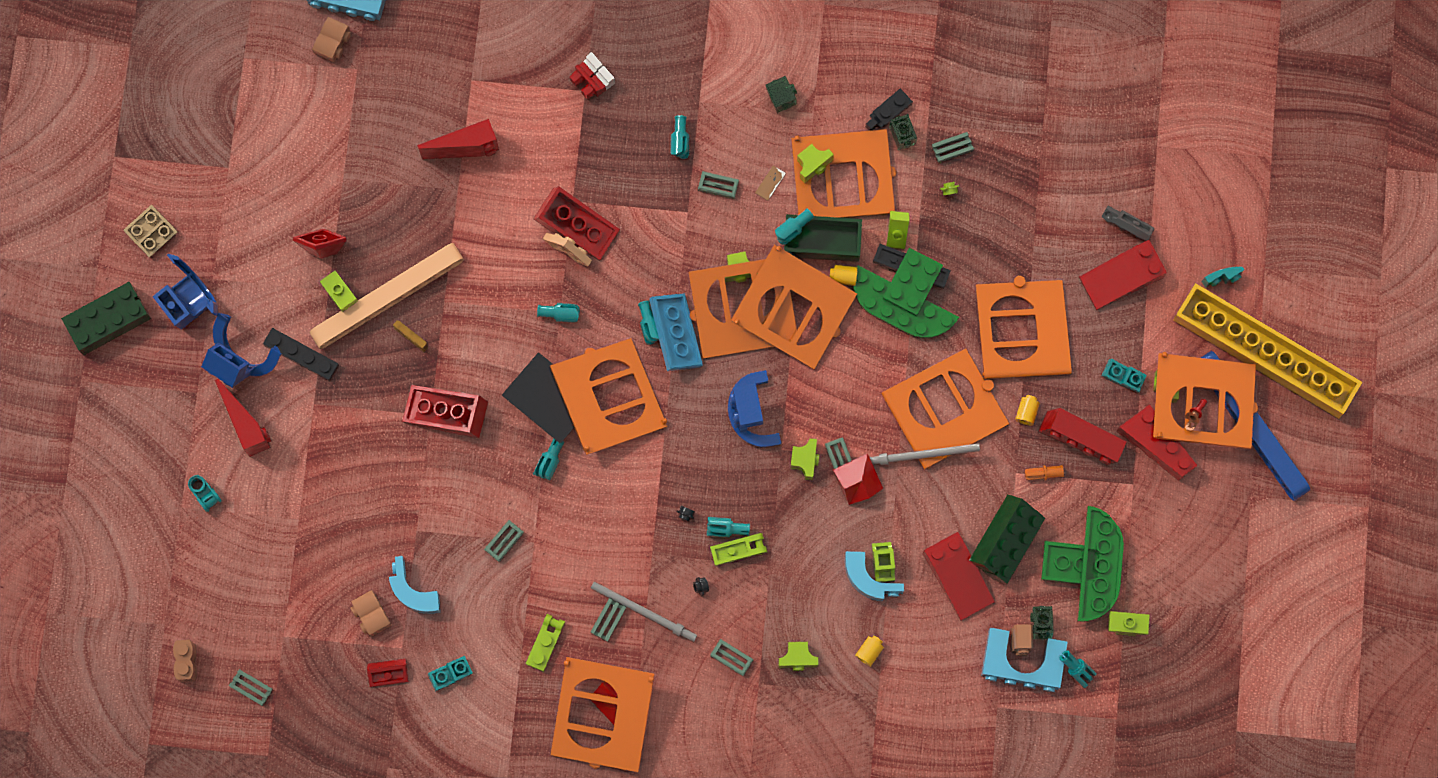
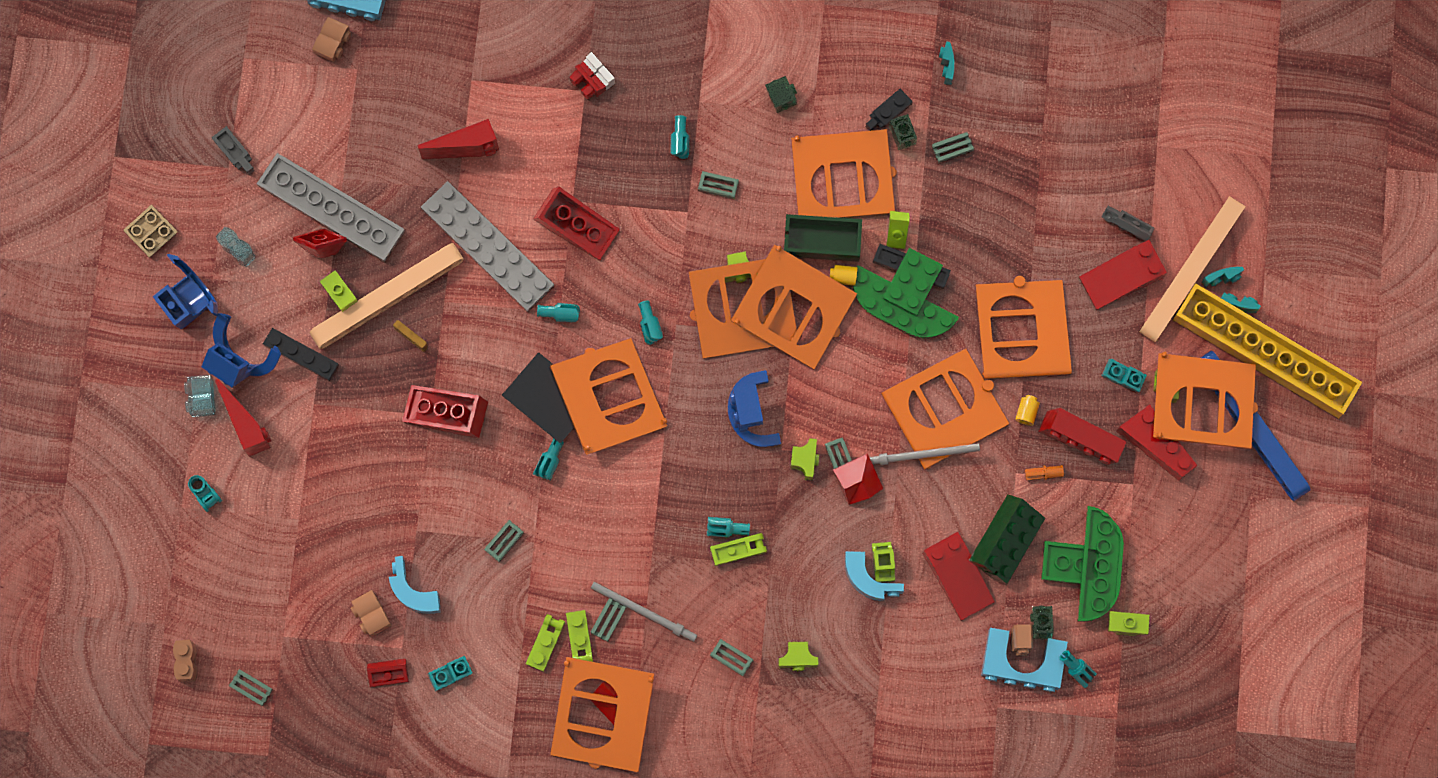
dark green piece [61,281,151,356] -> none
light nougat plate [543,233,592,266] -> none
dark azure tile [649,293,703,371] -> none
black plate [676,506,695,521] -> none
black plate [693,577,709,596] -> none
medium nougat sticker [755,166,786,201] -> none
teal arm [775,208,814,245] -> none
lime brick [797,144,834,183] -> none
yellow brick [855,636,884,667] -> none
lime plate [940,182,960,195] -> none
piece [1185,399,1207,430] -> none
none -> clear light blue brick [184,375,215,417]
none -> dark grey hinge [211,126,255,175]
none -> clear light blue brick [216,227,256,267]
none -> light grey plate [257,153,405,262]
none -> light grey plate [421,181,554,312]
none -> lime plate [566,610,593,662]
none -> teal slope [939,41,954,85]
none -> light nougat beam [1139,196,1246,342]
none -> teal slope [1221,292,1261,313]

